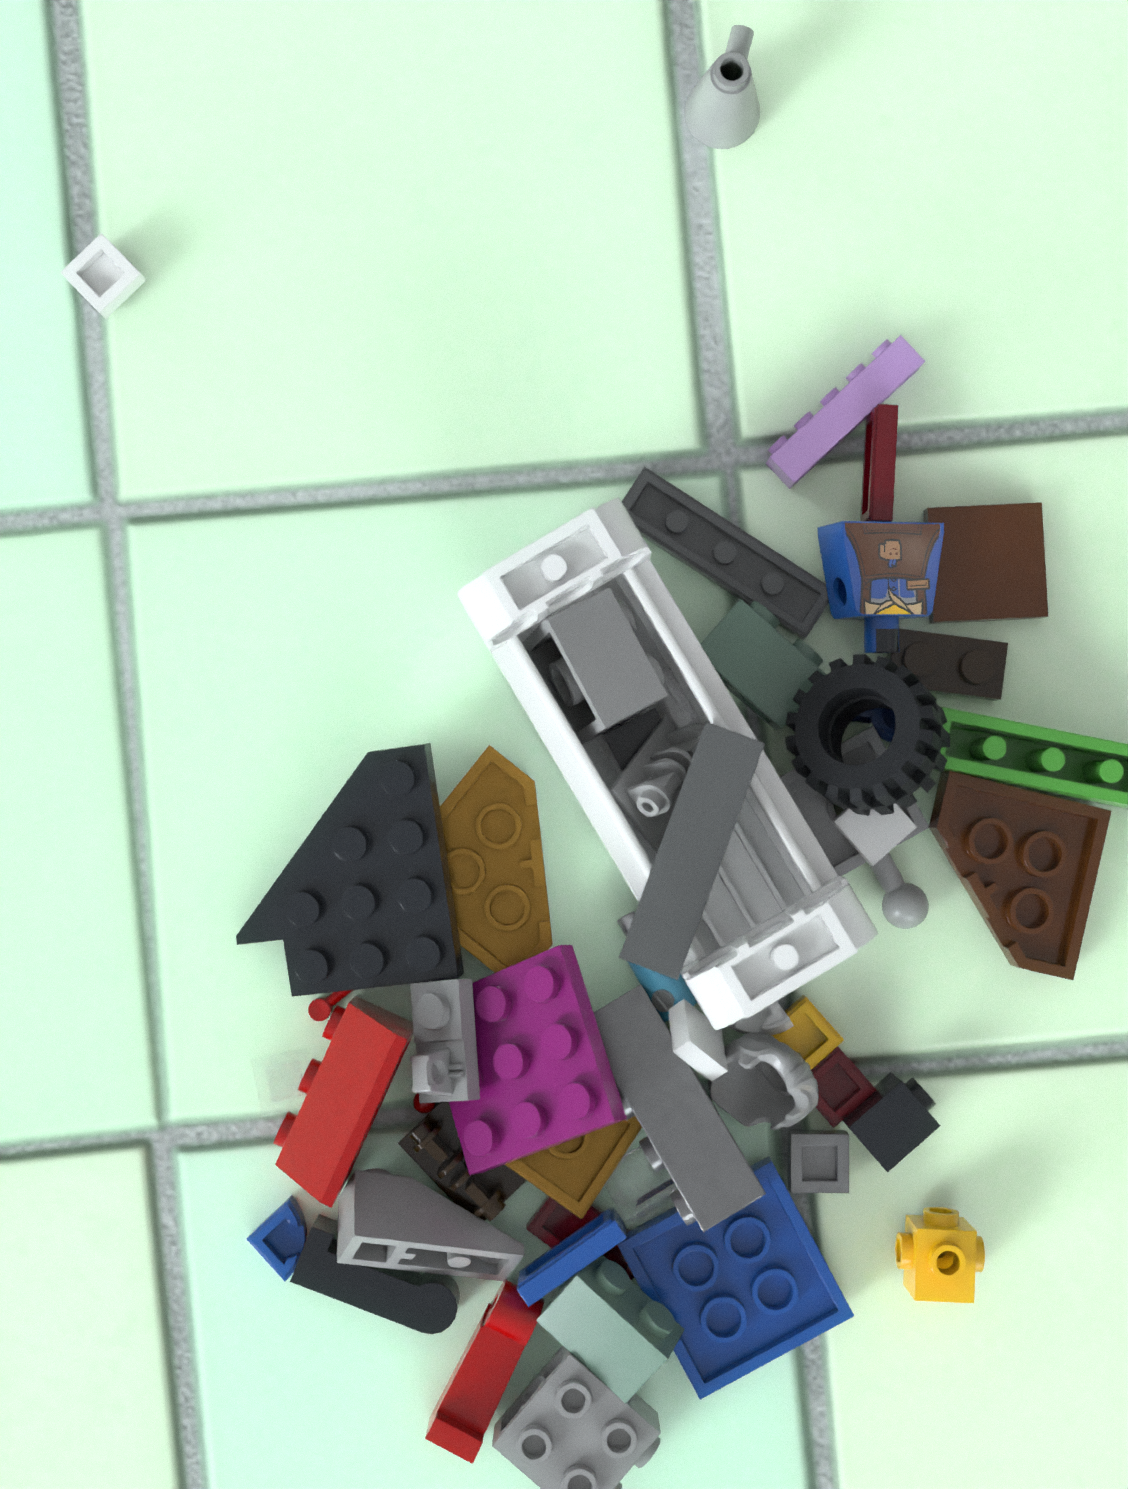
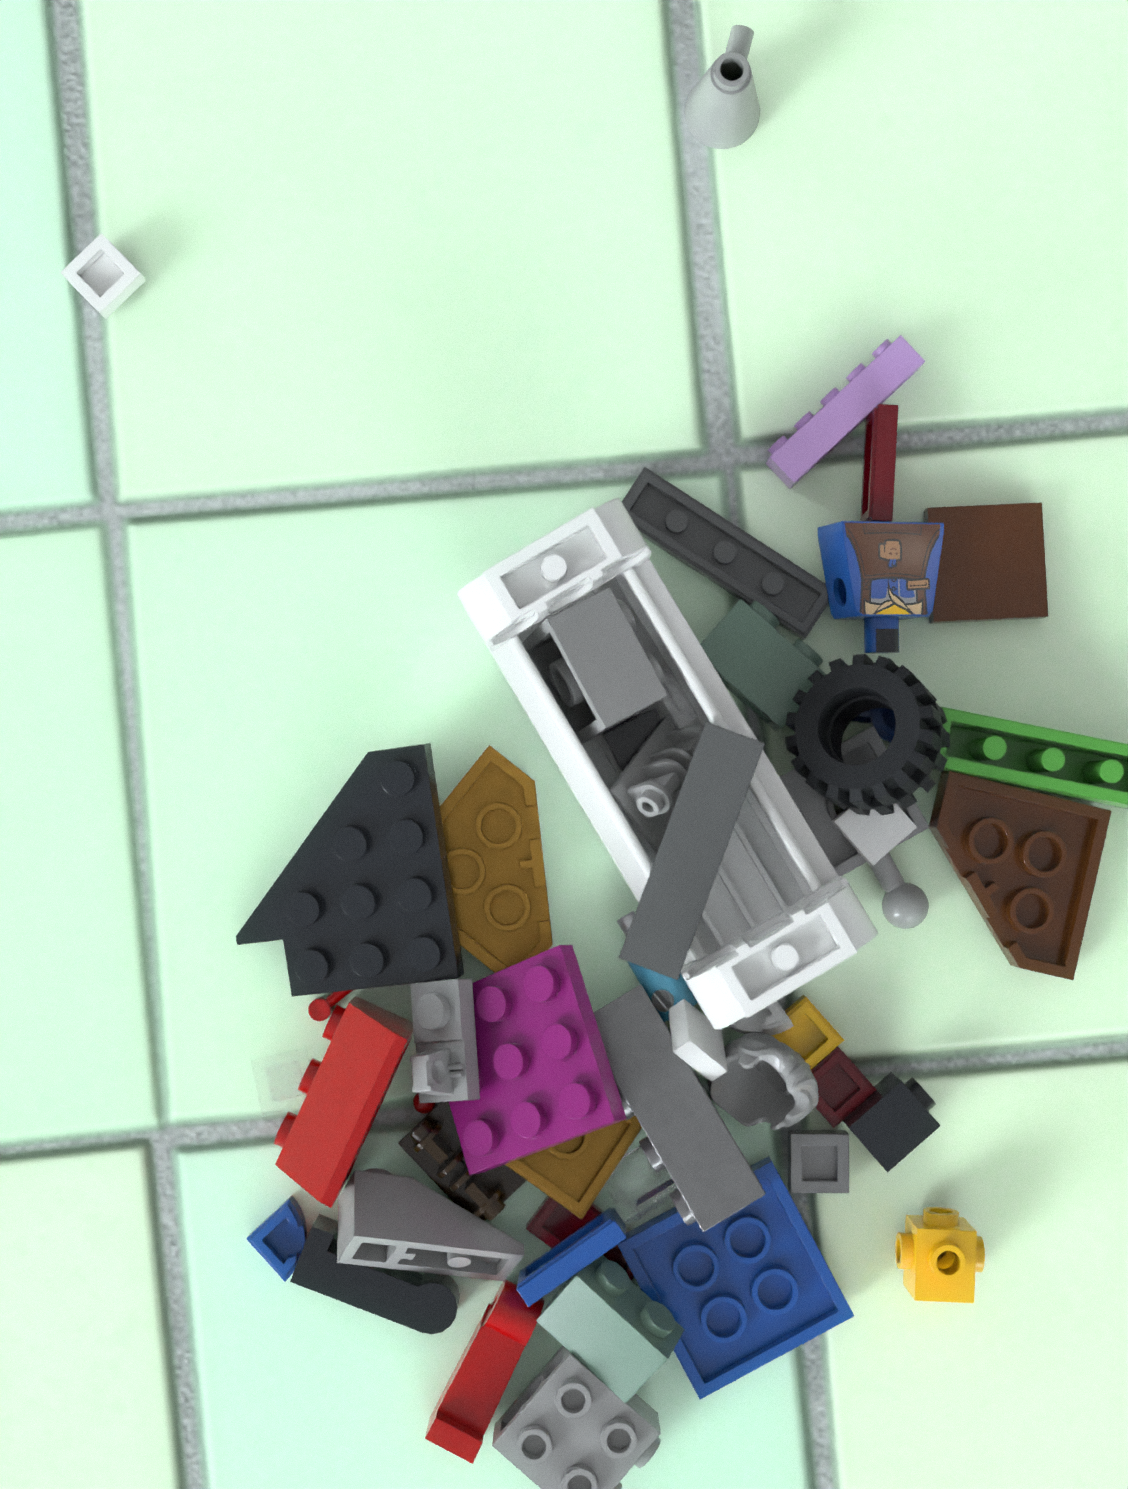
dark brown plate [887,628,1008,701] -> none

